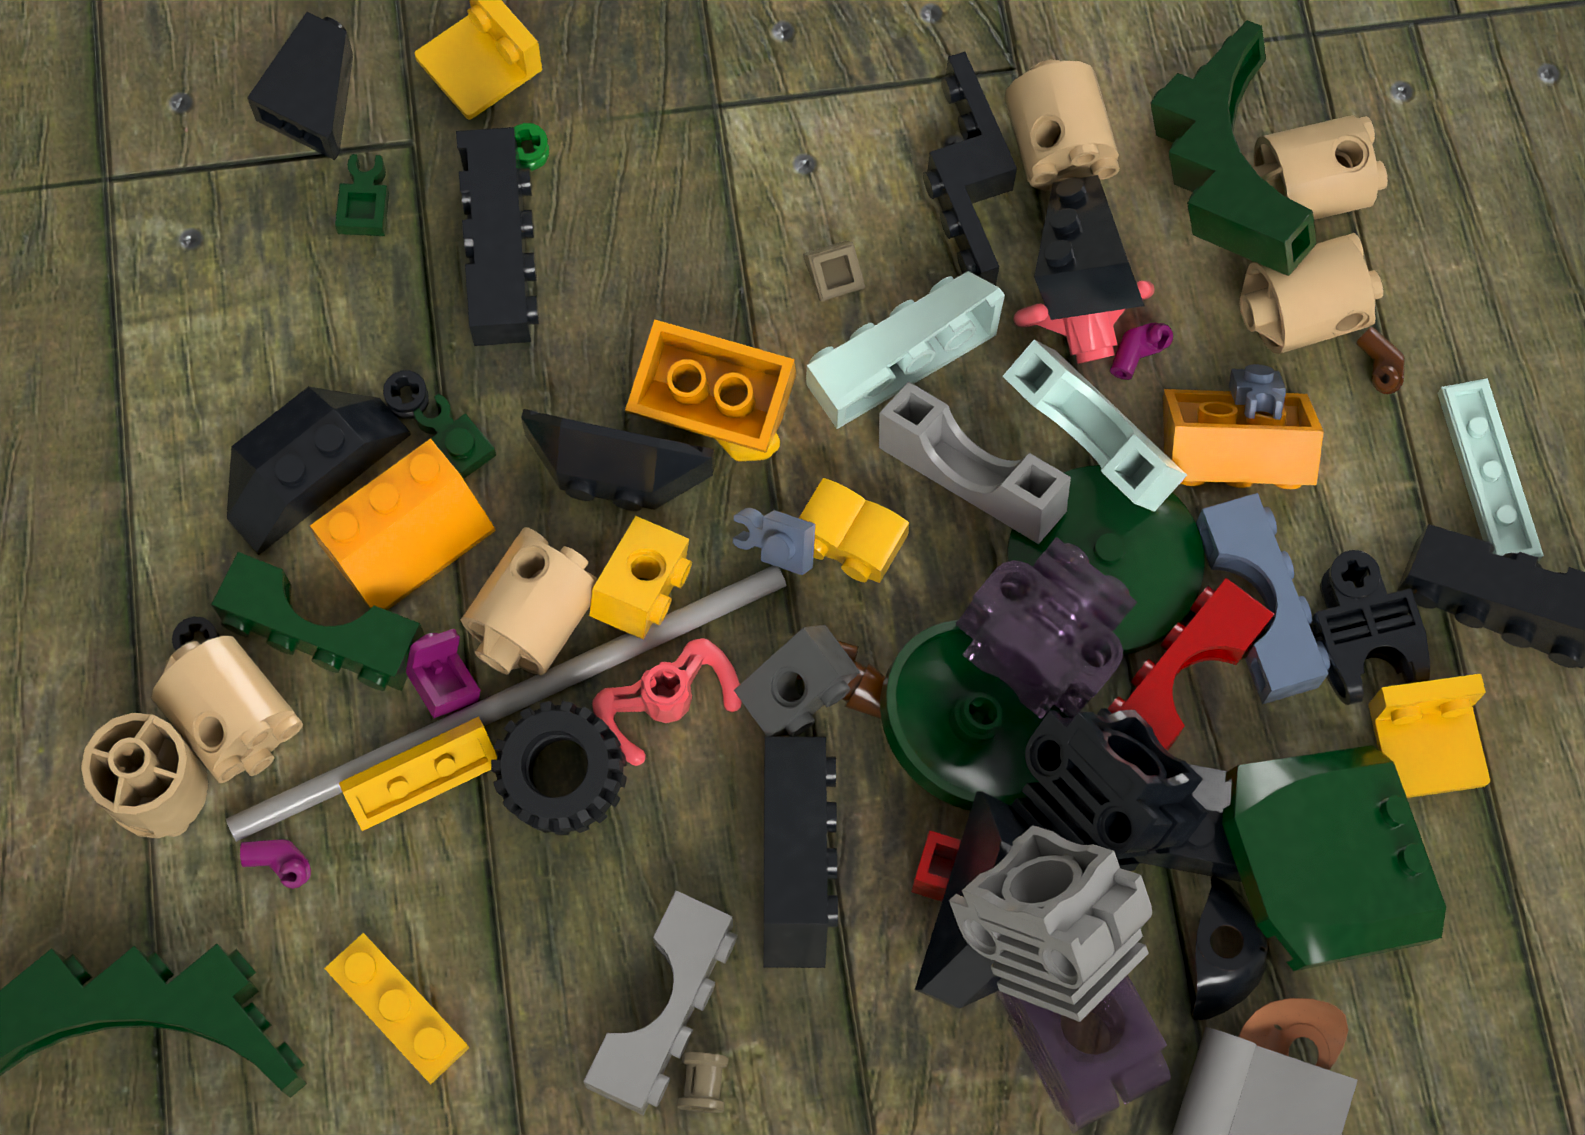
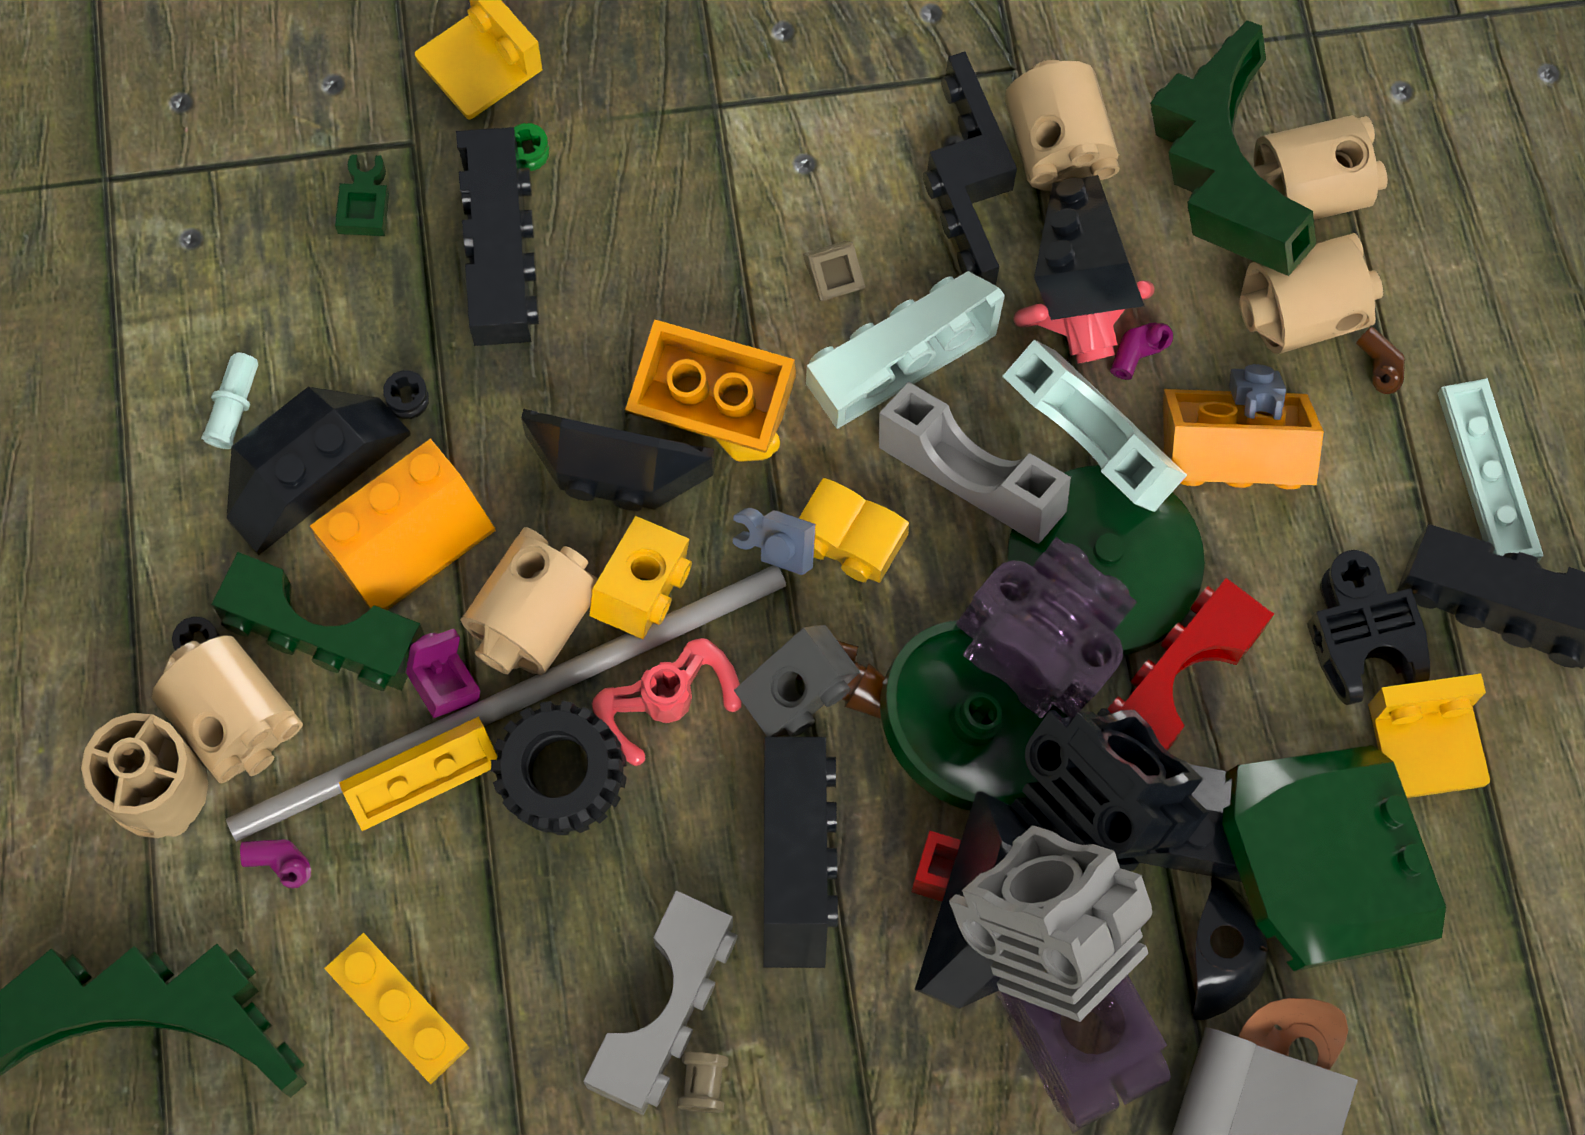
black slope [247,12,353,160] -> none
dark green plate [413,394,496,479] -> none
sand blue arch [1196,493,1330,705] -> none
none -> light aqua axle [201,352,258,449]

